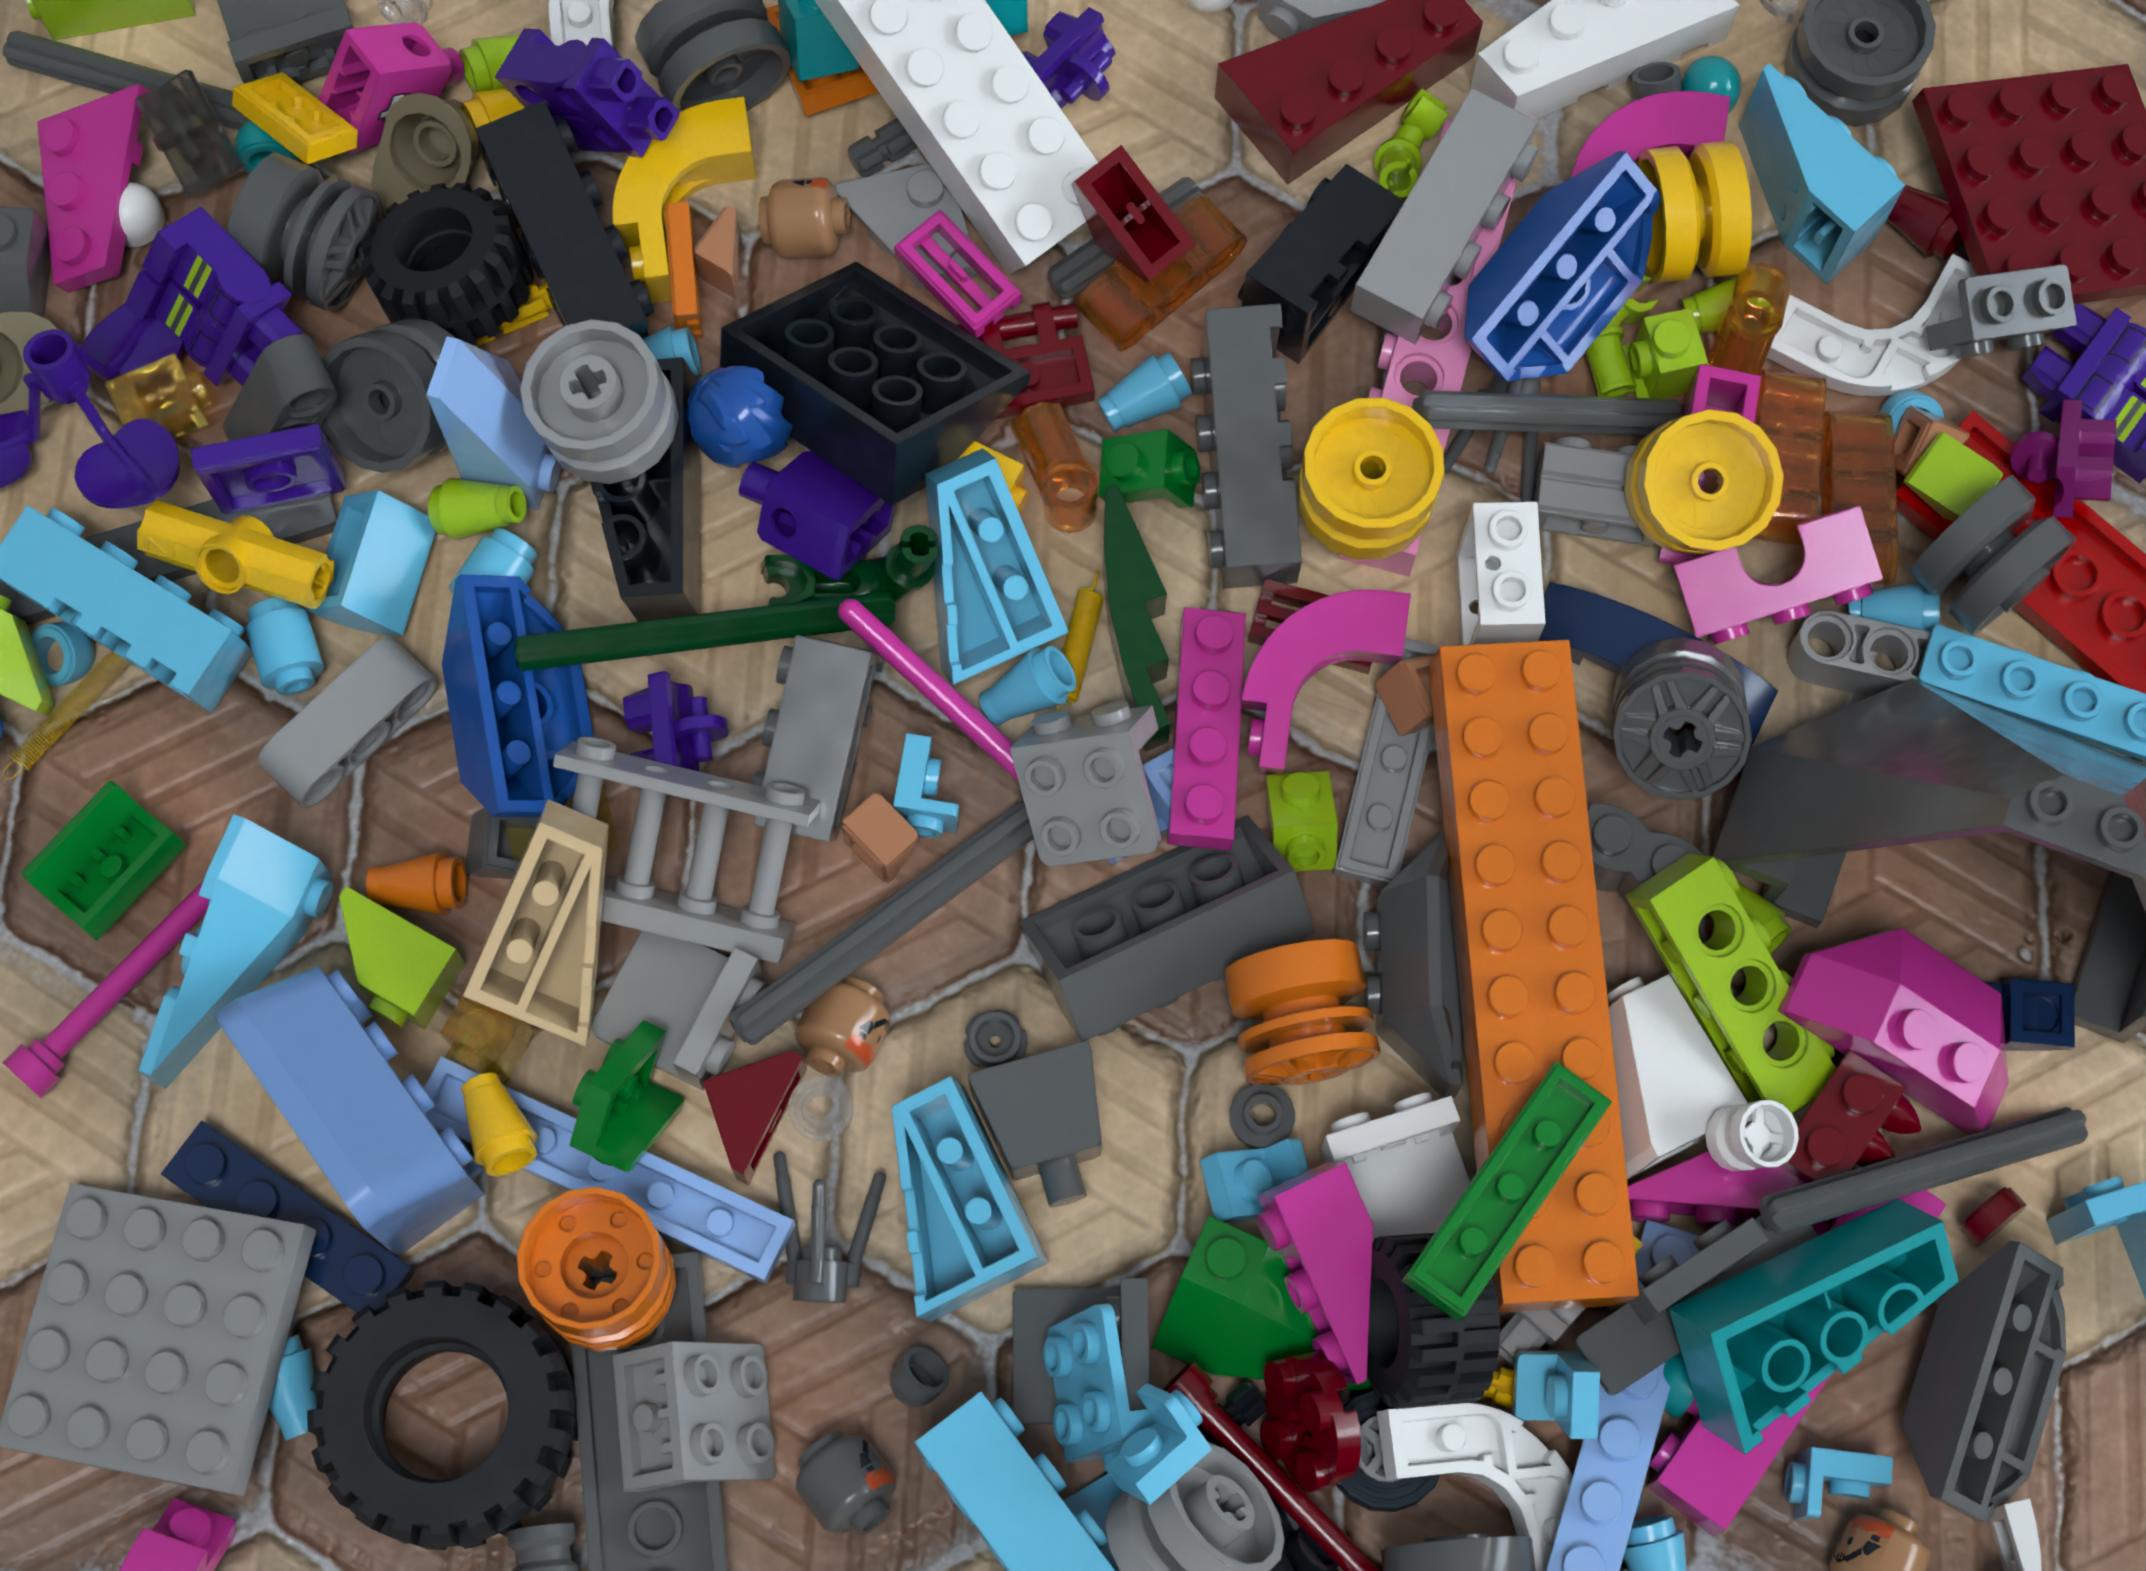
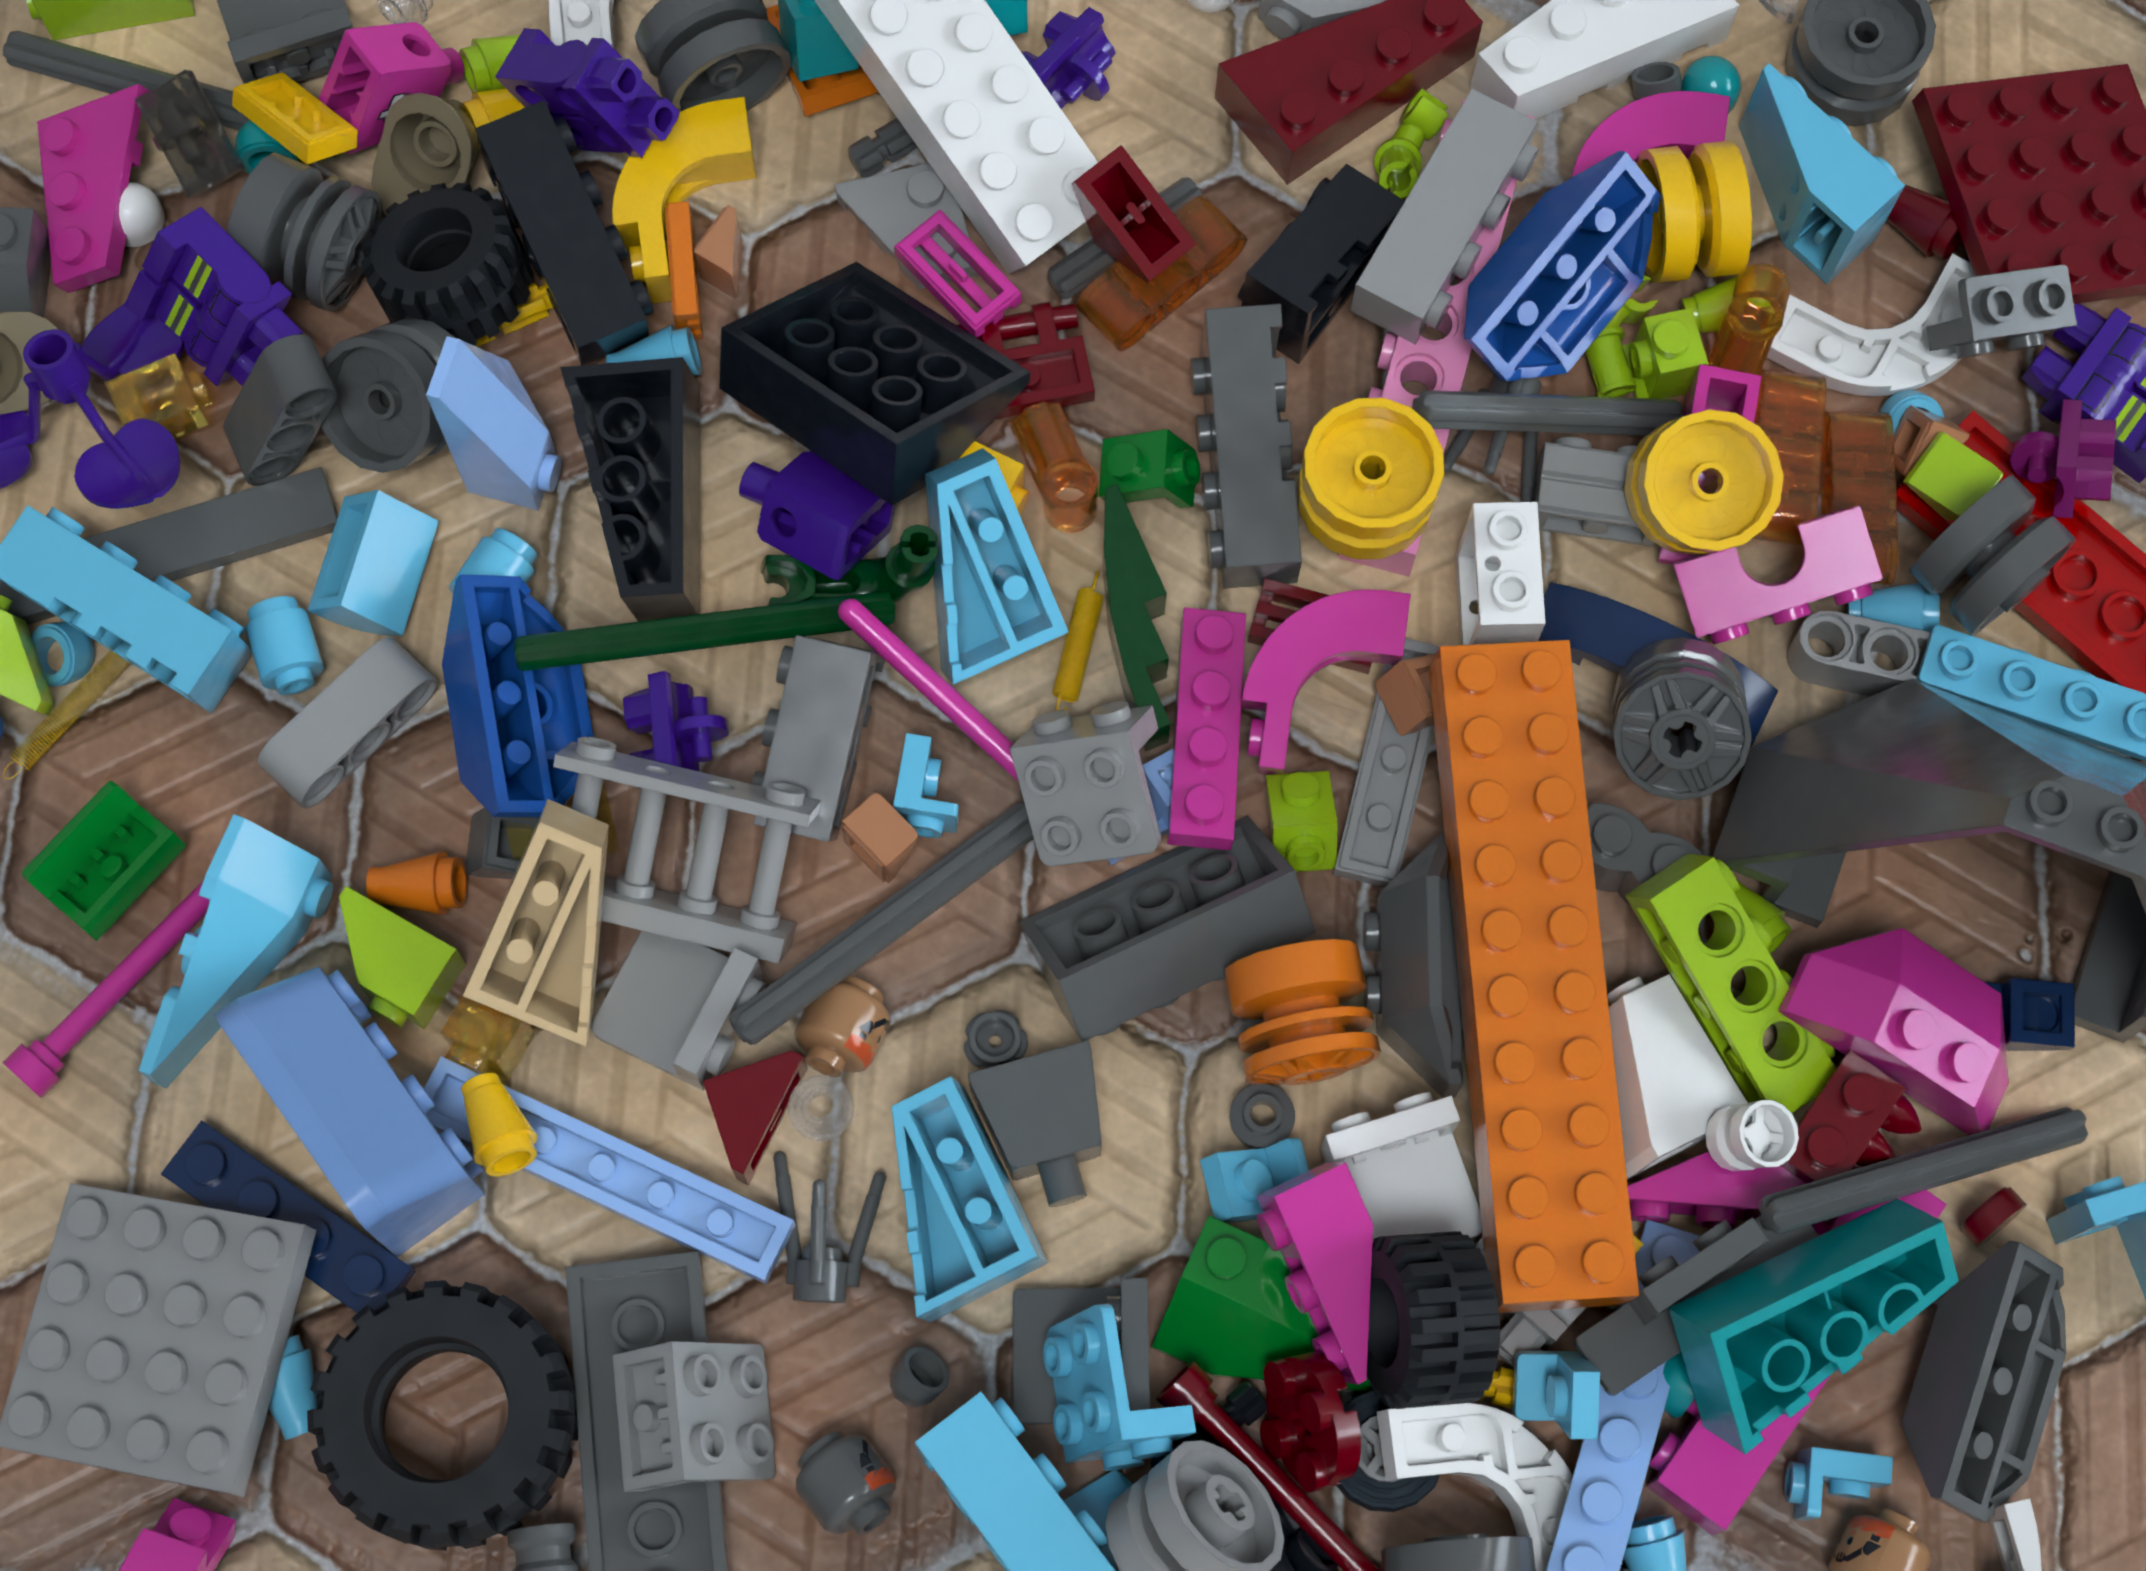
yellow piece [137,500,334,610] -> none
dark purple tile [190,424,346,515] -> none
lime cone [428,478,527,540] -> none
orange wheel [517,1187,676,1352] -> none
light grey wheel [520,319,679,484] -> none
green bracket [569,1020,684,1172] -> none
blue hair [687,366,793,468] -> none
medium nougat head [758,177,851,259] -> none
medium azure cone [979,646,1076,726] -> none
medium azure cone [1097,351,1193,432] -> none
medium azure bracket [1104,1383,1212,1505] -> none
green tile [1402,1061,1613,1322] -> none

